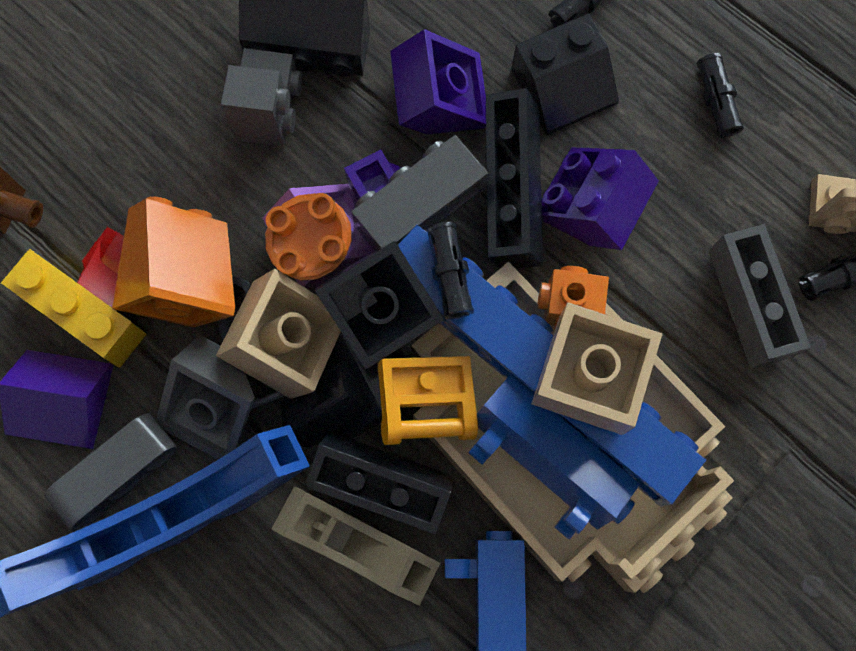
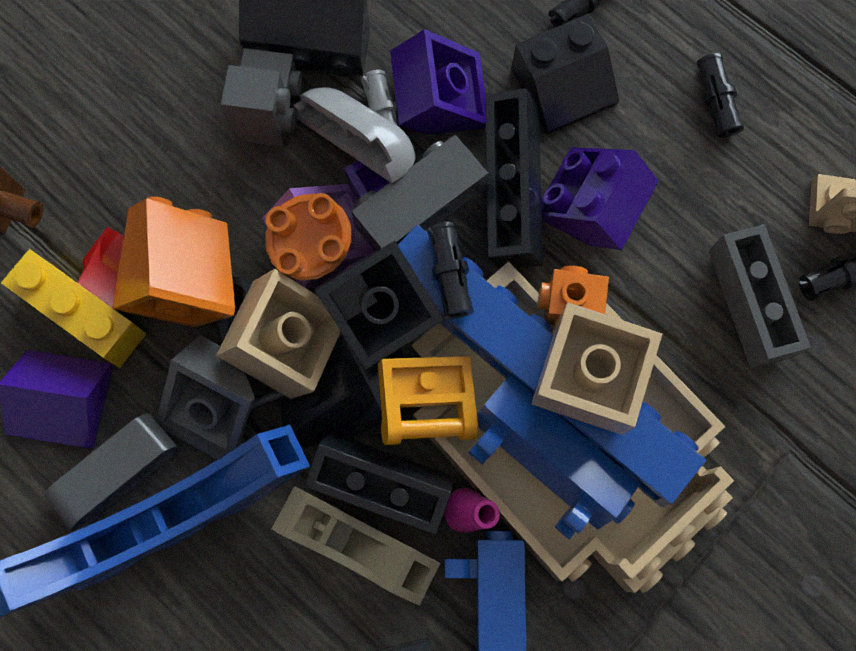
none -> light grey brick [294,87,415,183]
none -> light grey pin [361,70,400,128]
none -> dark pink cone [444,488,500,533]

